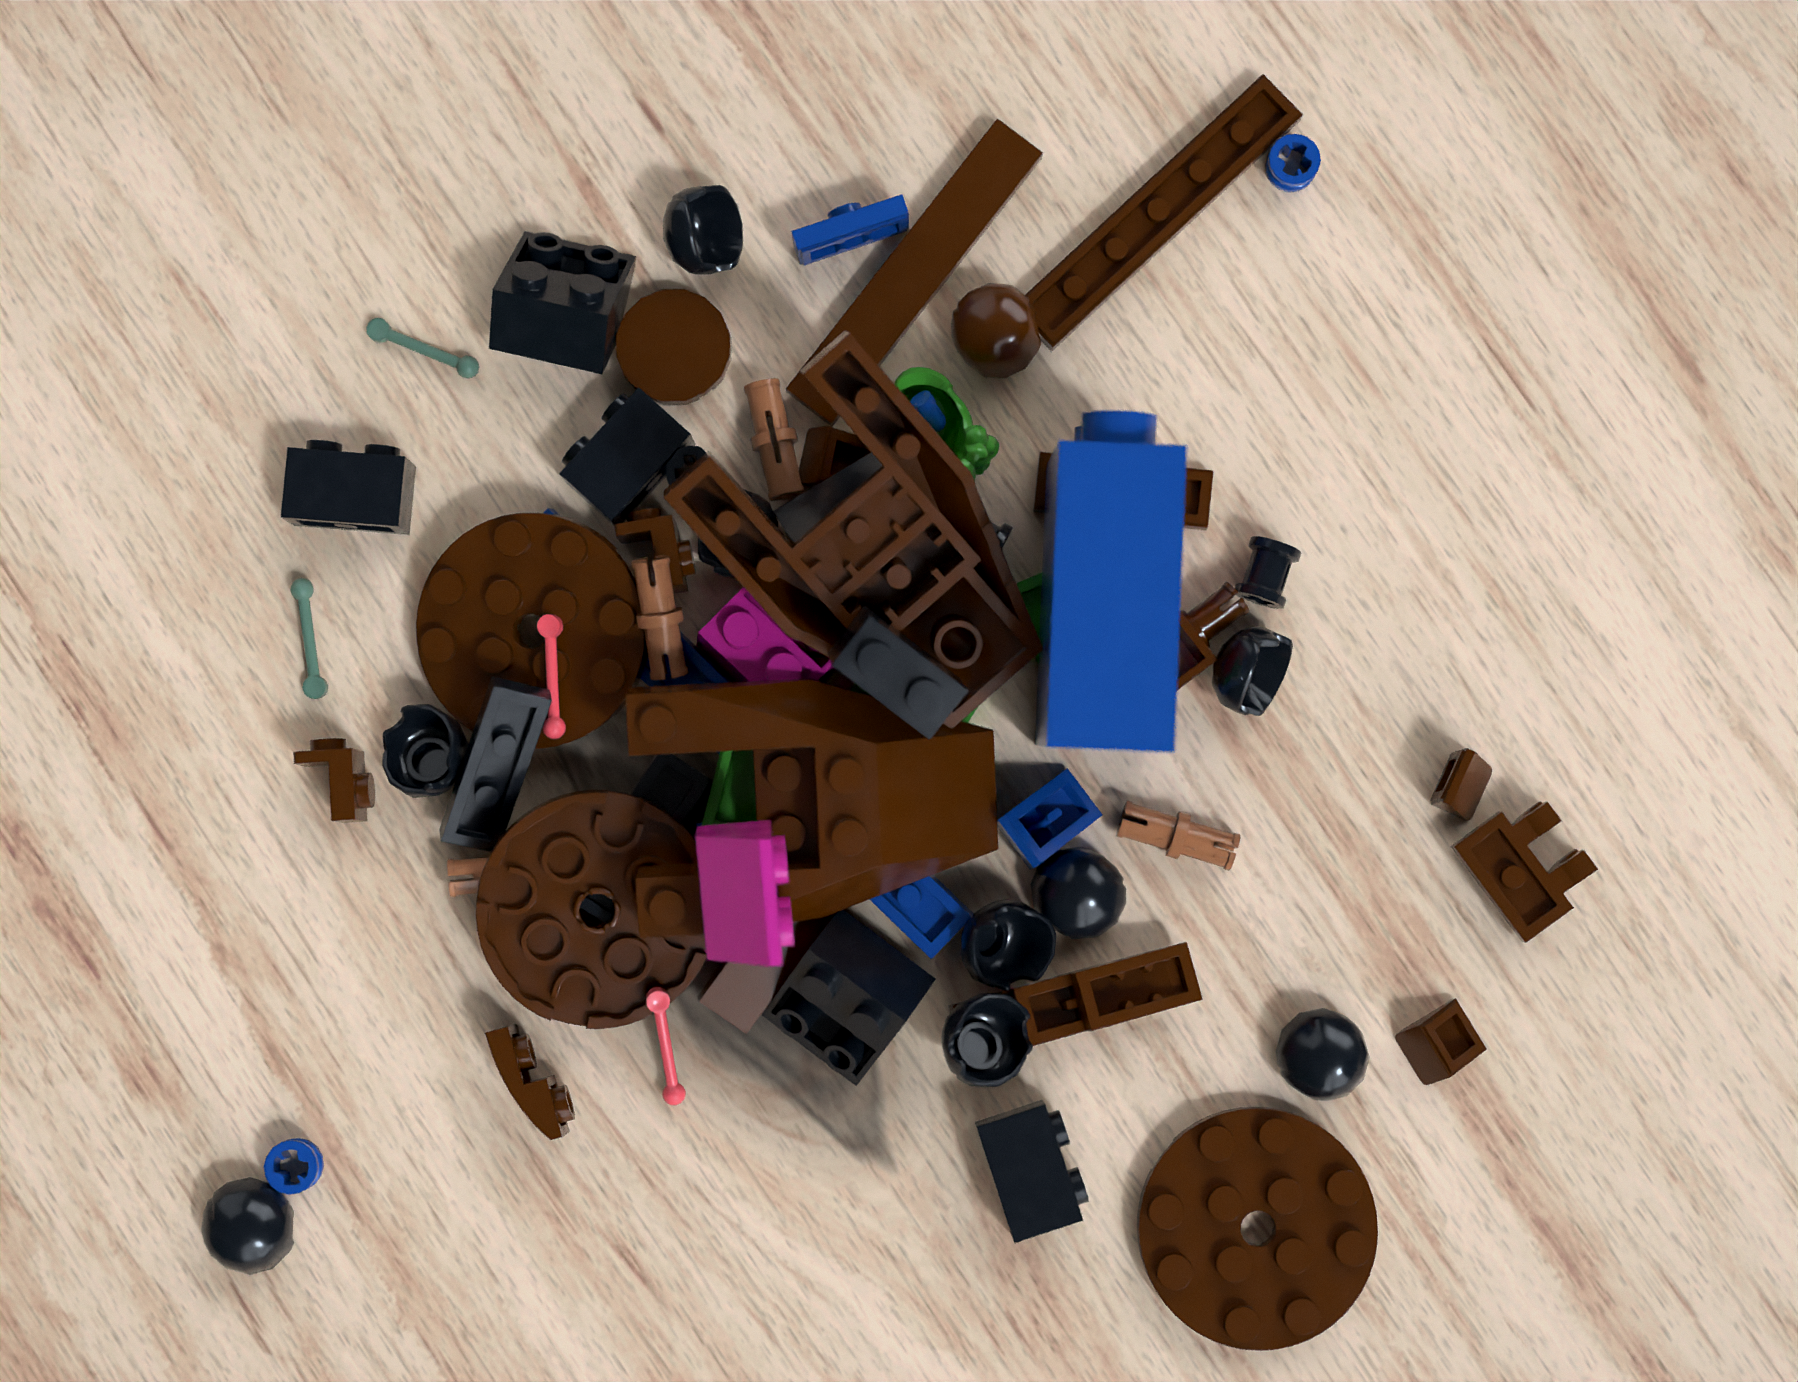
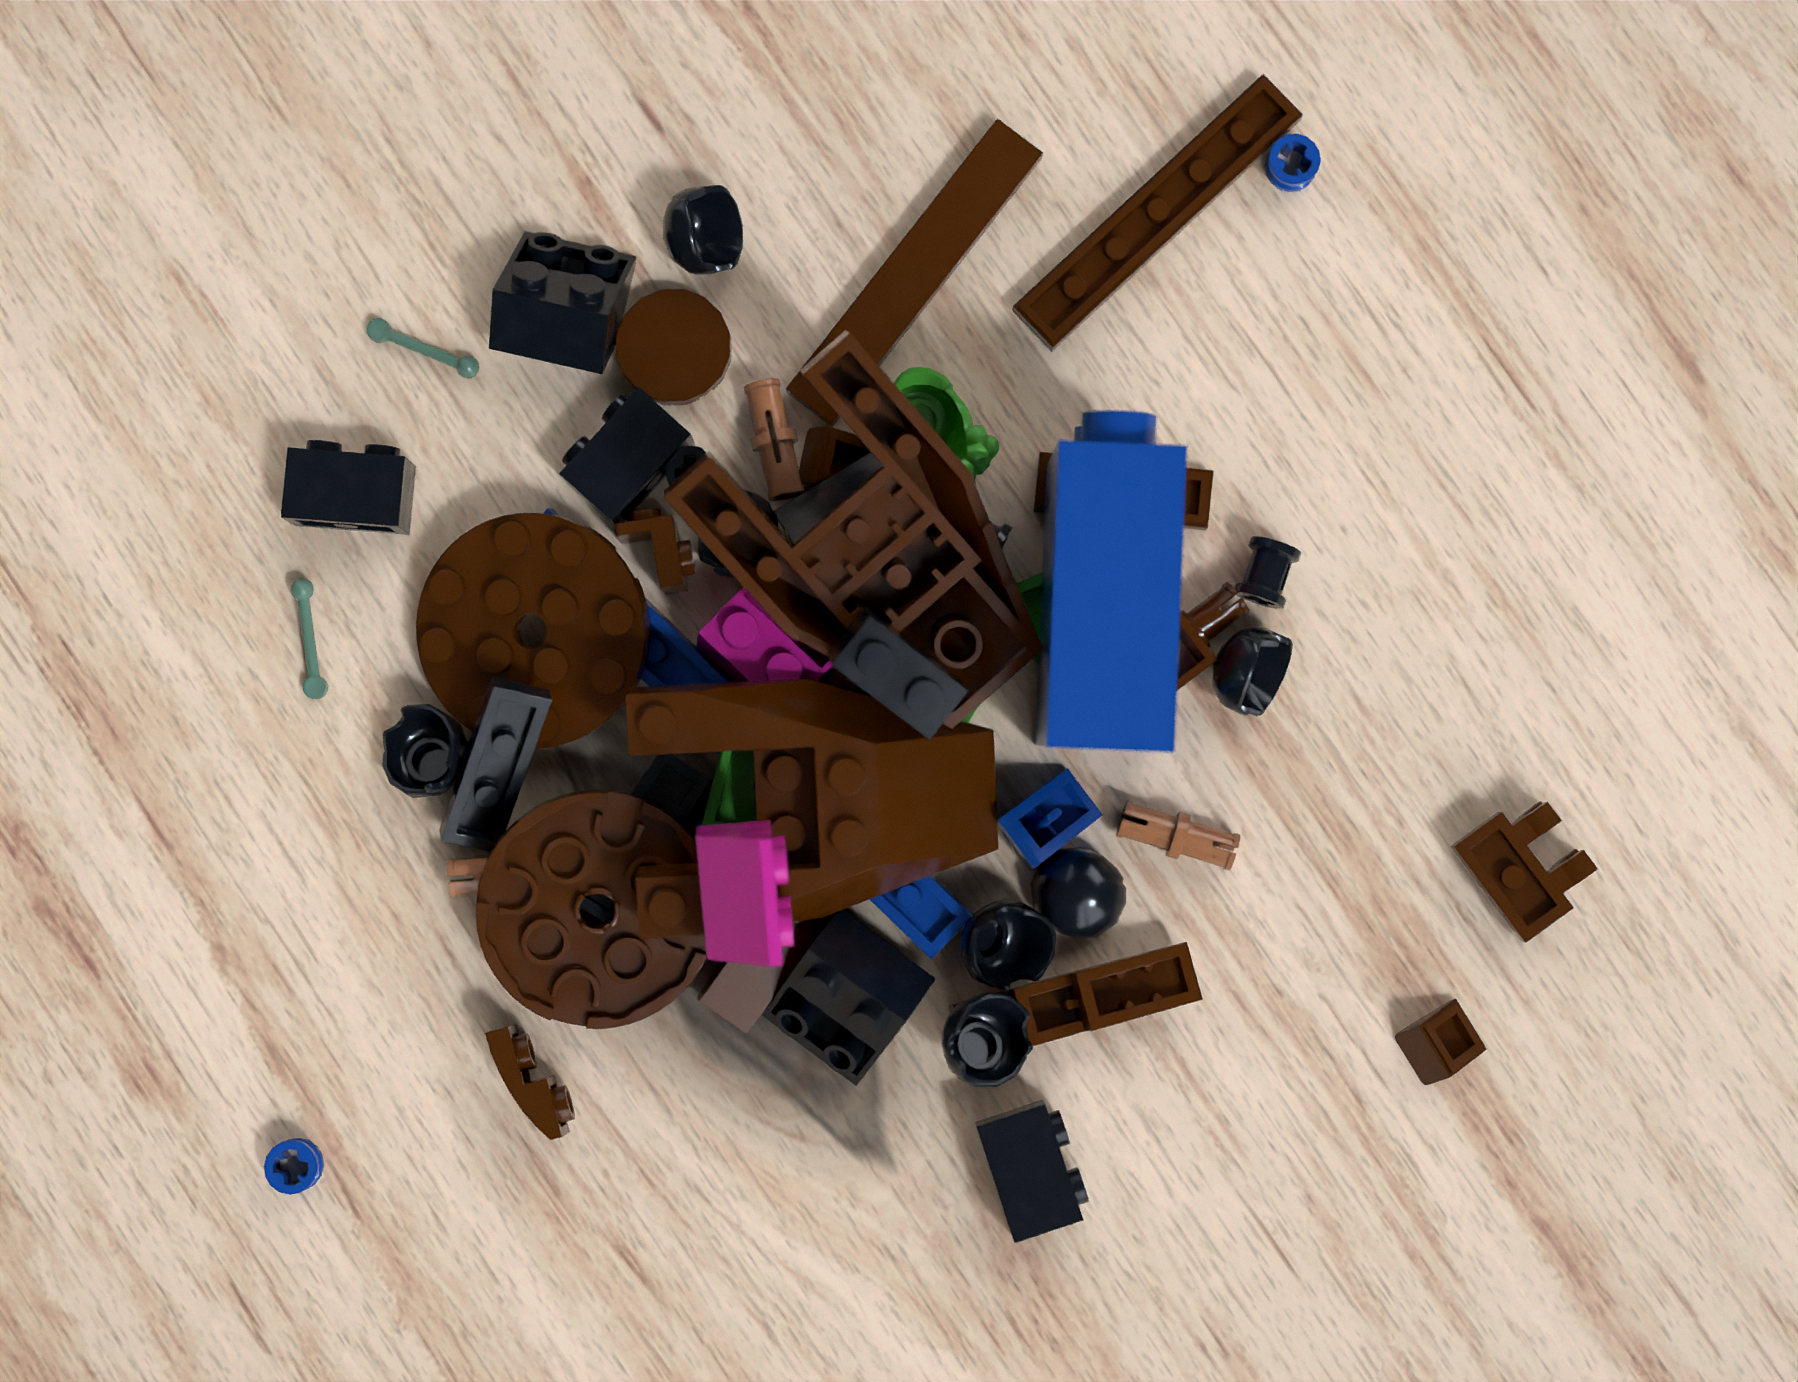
black hair [201,1177,294,1275] -> none
reddish brown bracket [293,738,375,823] -> none
coral hinge [537,614,566,739] -> none
nougat pin [631,555,689,680] -> none
coral hinge [646,987,686,1106] -> none
blue plate [791,194,909,266] -> none
blue piece [910,390,946,432] -> none
reddish brown hair [951,283,1041,378] -> none
reddish brown plate [1137,1107,1378,1351] -> none
black hair [1276,1008,1370,1101] -> none
reddish brown slope [1430,748,1492,820] -> none

